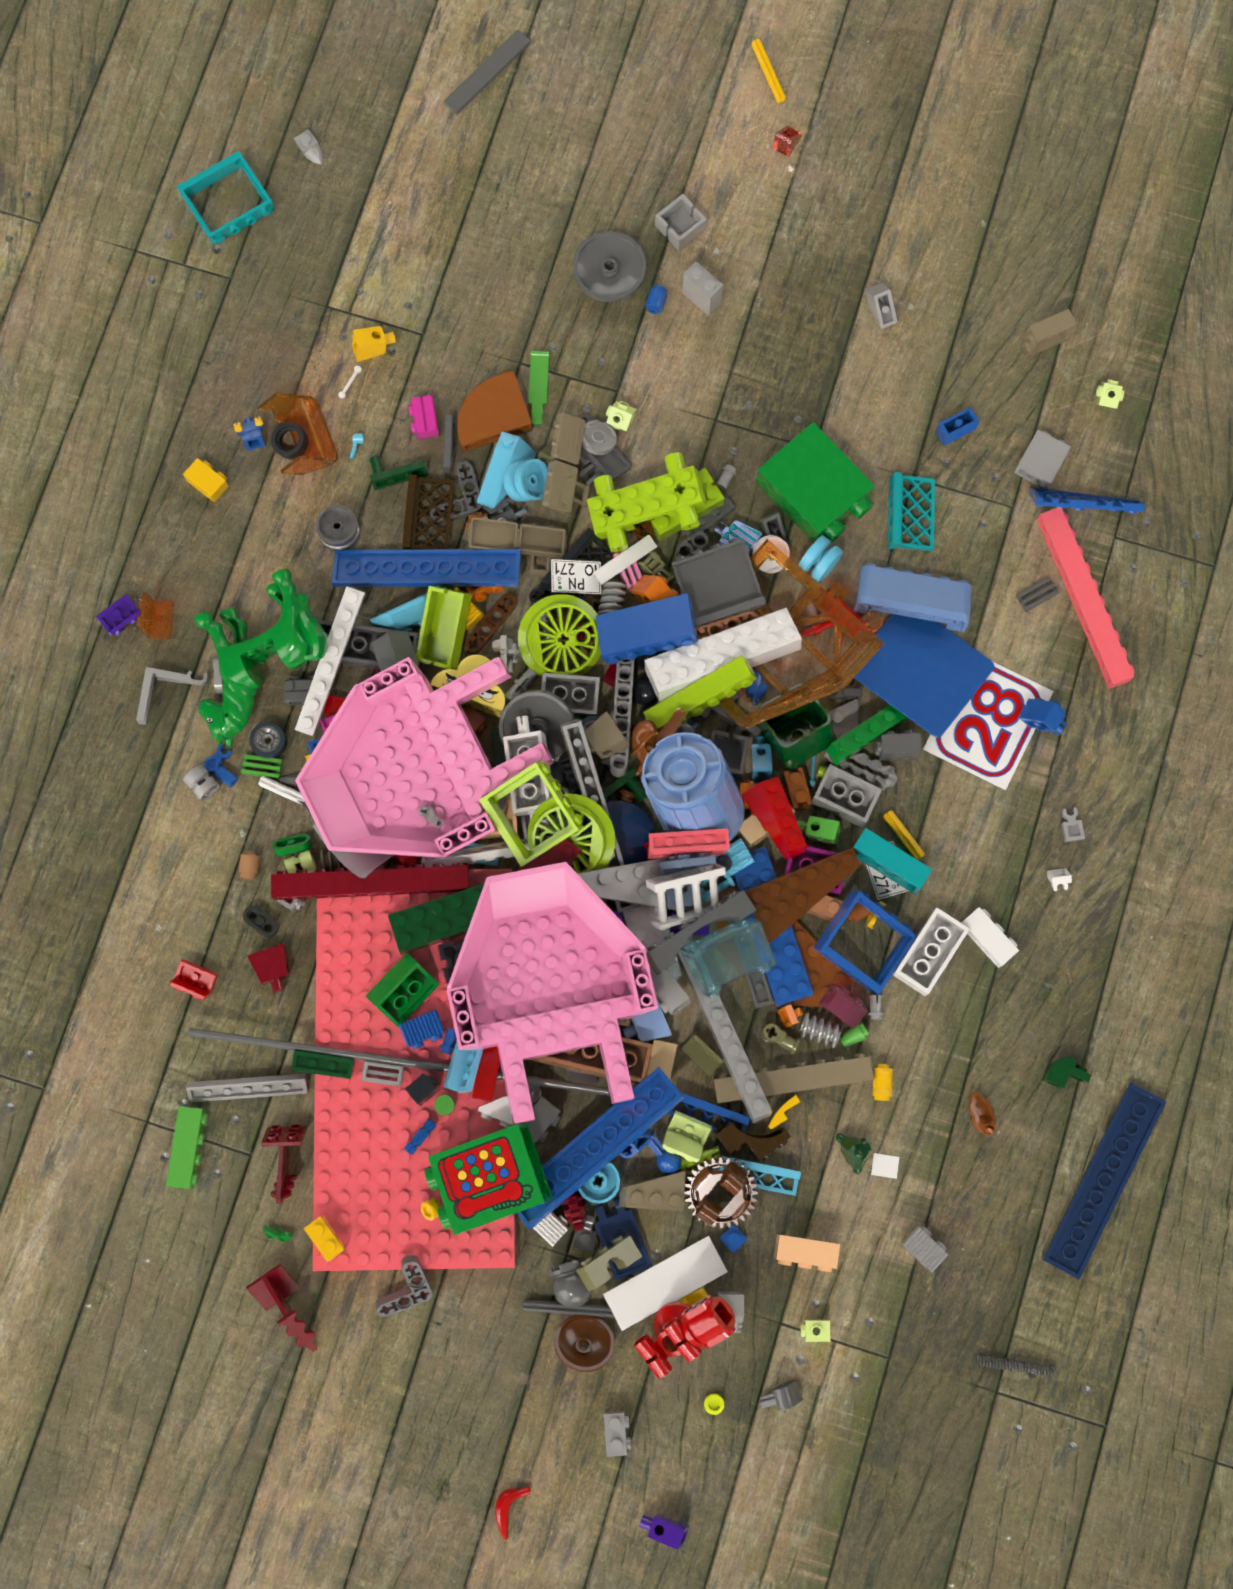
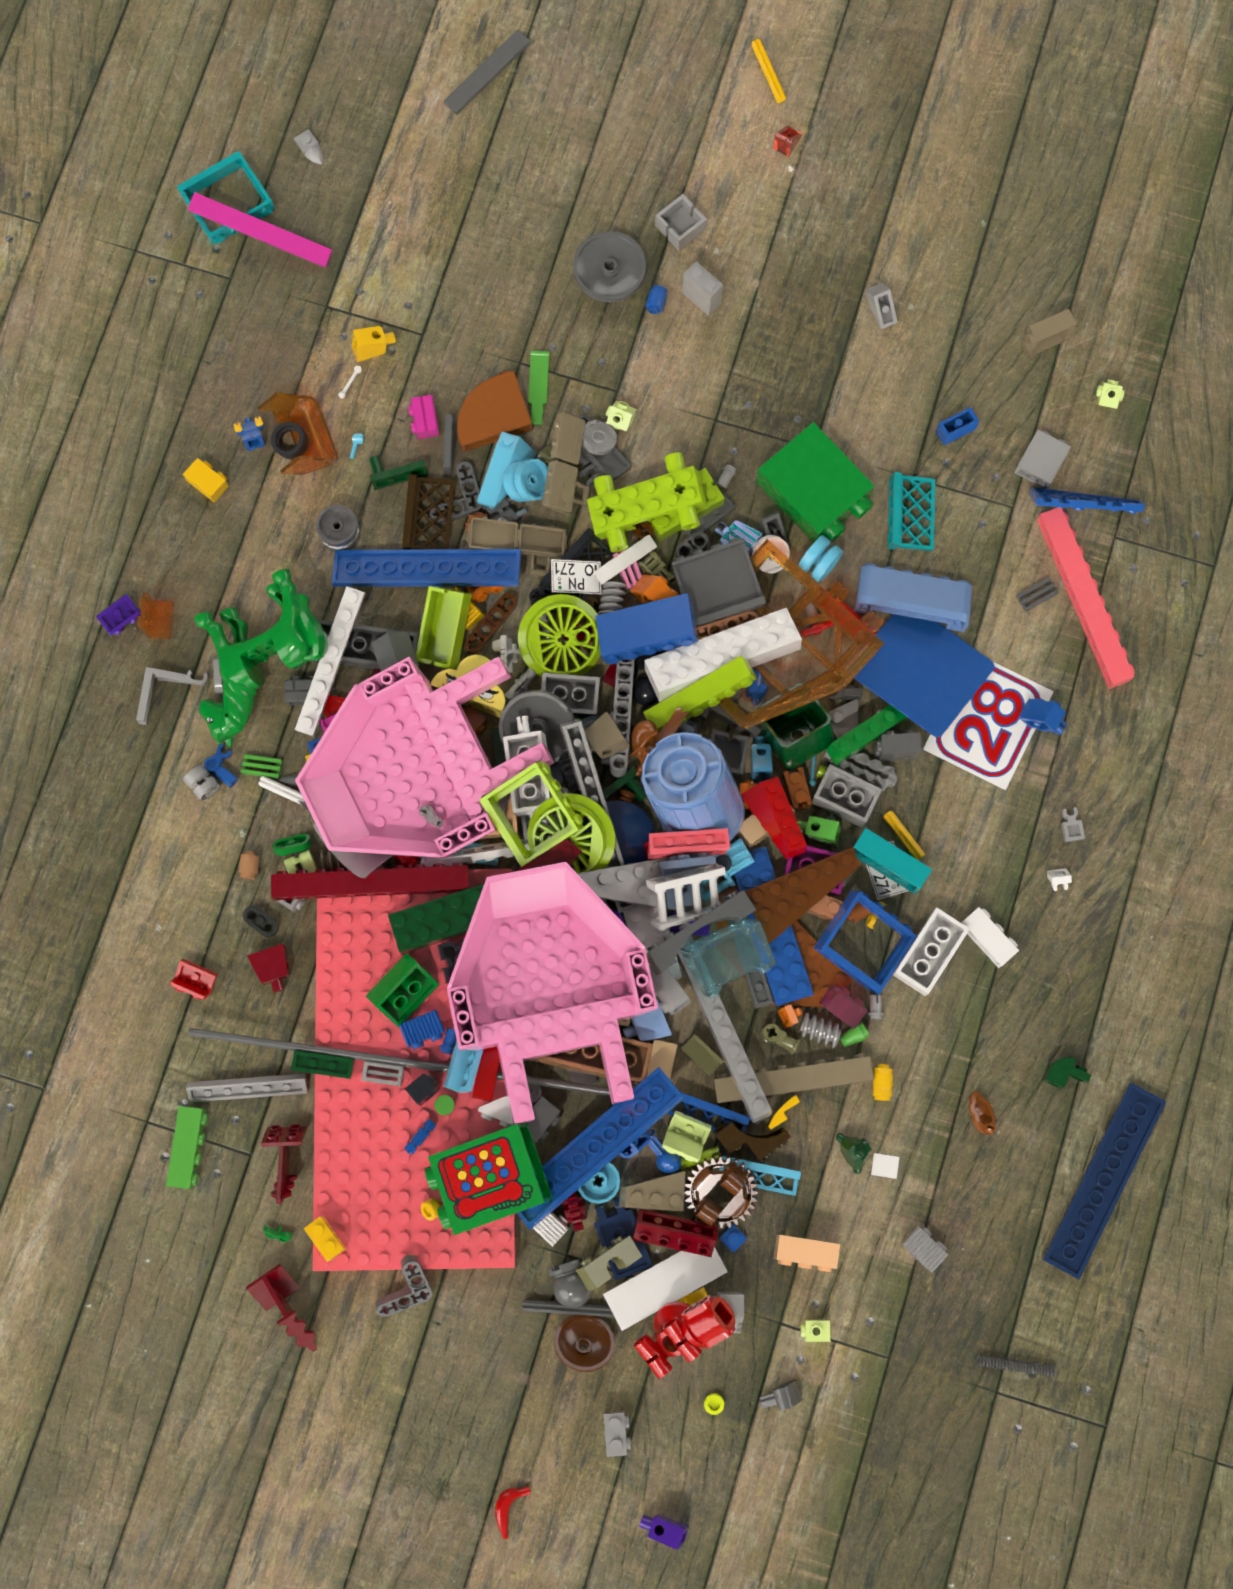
wheel [249,722,287,758] -> none
medium azure wedge [370,593,427,632] -> none
dark grey plate [573,1214,597,1252] -> none
none -> dark pink tile [188,192,332,268]
none -> dark red brick [633,1209,718,1257]

